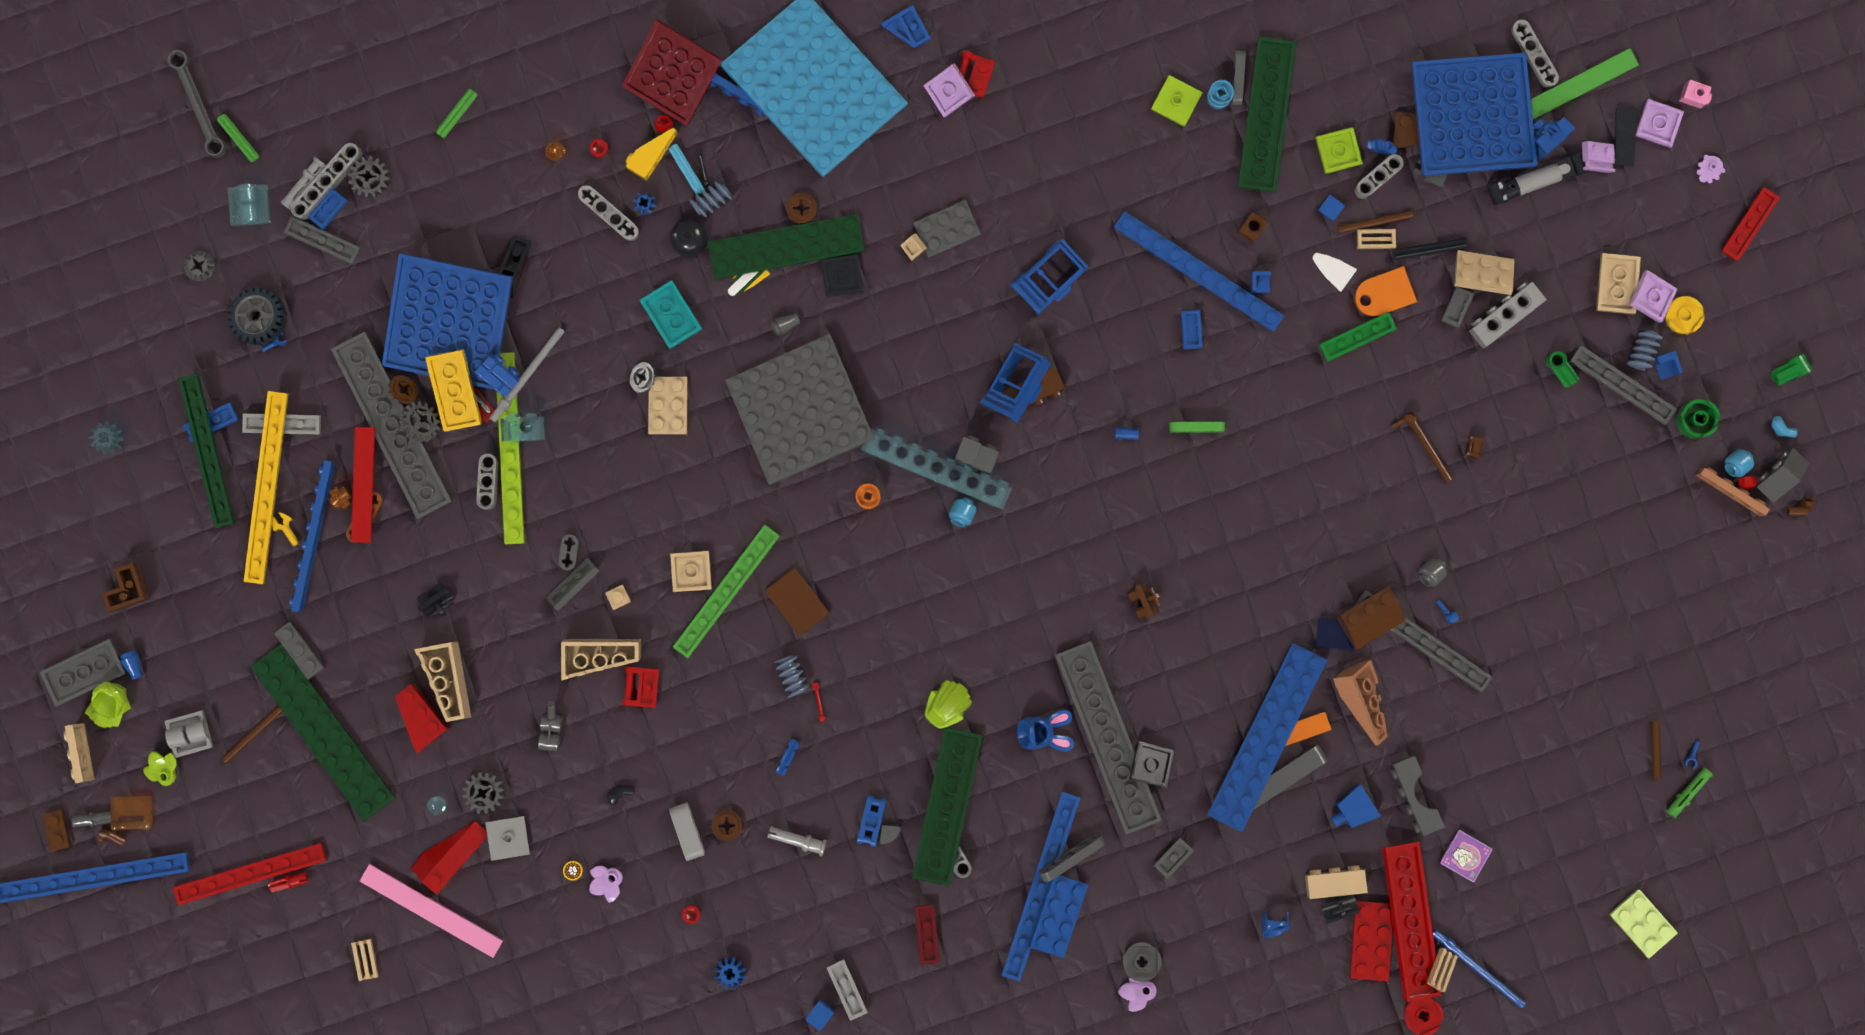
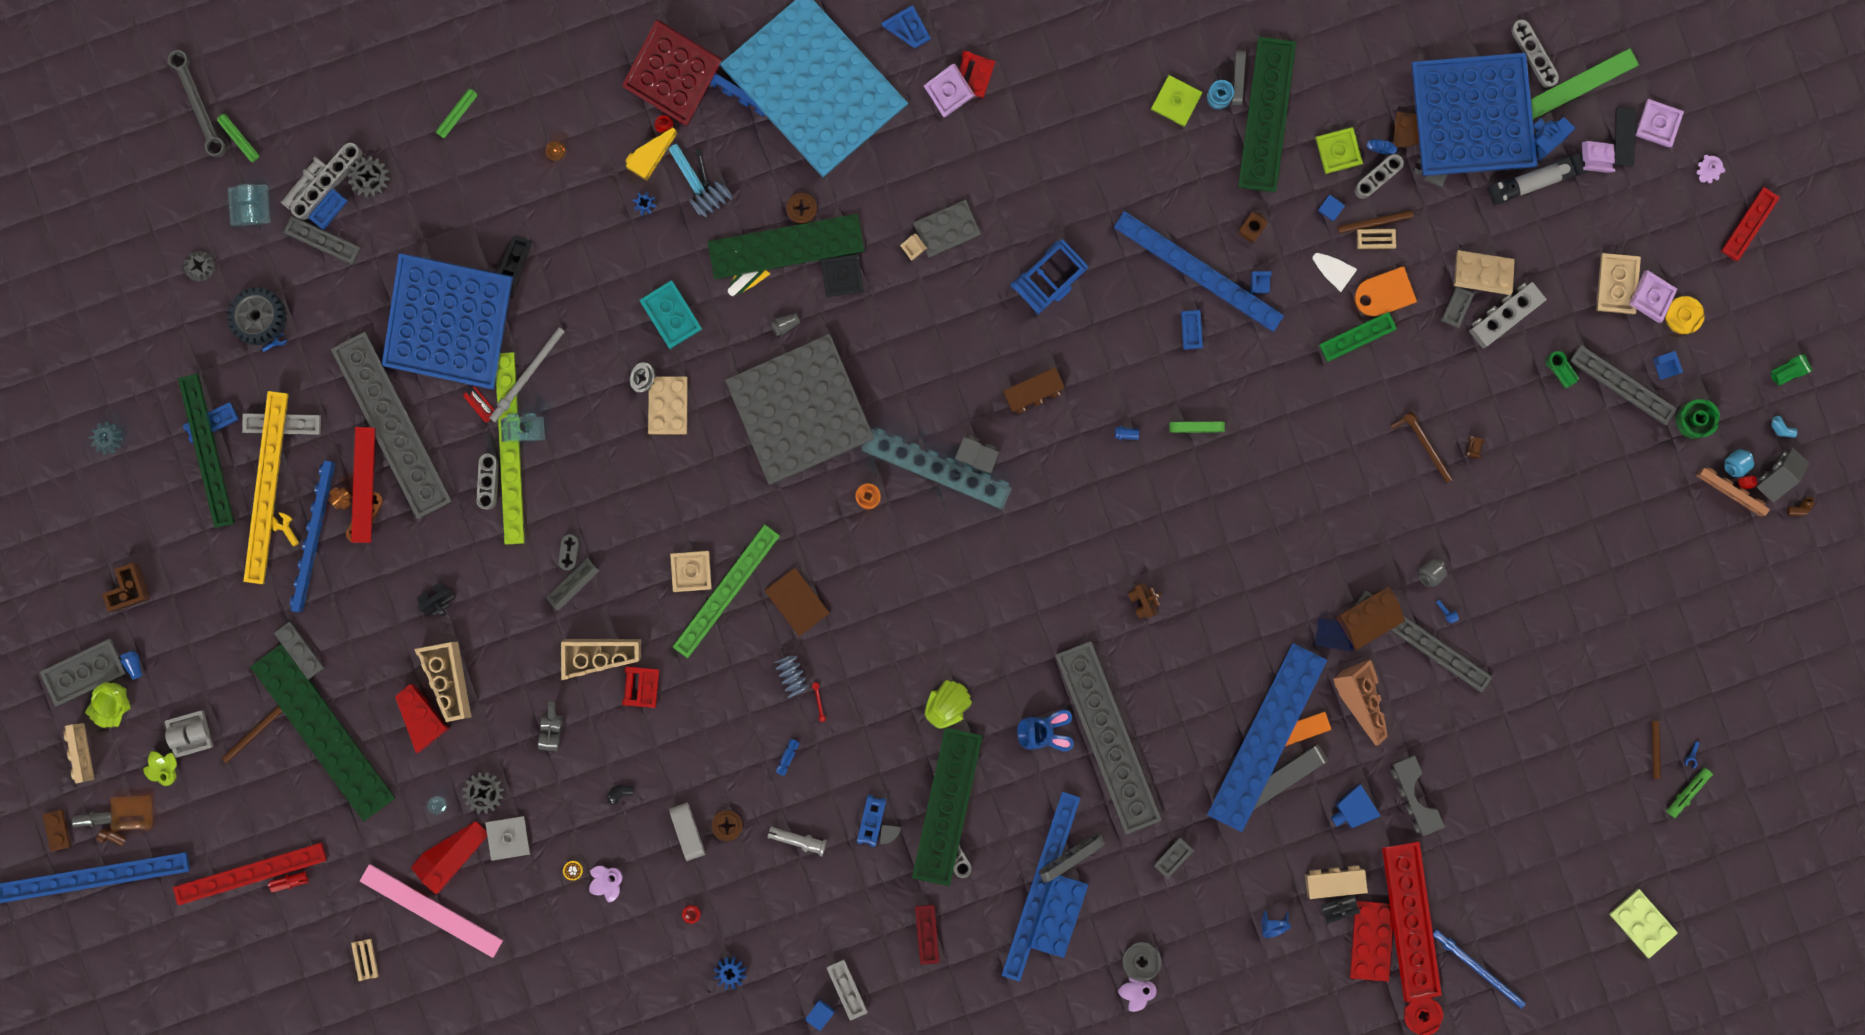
reddish brown gear [388,375,418,405] -> none
dark grey gear [399,401,441,443] -> none
yellow plate [425,349,482,432] -> none
blue brick [475,353,520,397] -> none
light grey beam [578,185,639,241] -> none
red tile [590,138,609,158] -> none
tan plate [605,585,631,610] -> none
black cylinder [670,219,709,258] -> none
dark azure head [949,497,977,527] -> none
blue piece [980,343,1051,423] -> none
tile [1129,741,1174,788] -> none
black axle [1392,238,1468,260] -> none
tan tile [1427,948,1458,992] -> none
tile [1439,830,1493,882] -> none
sand blue piece [1627,328,1663,371] -> none
bright pink brick [1679,80,1712,108] -> none

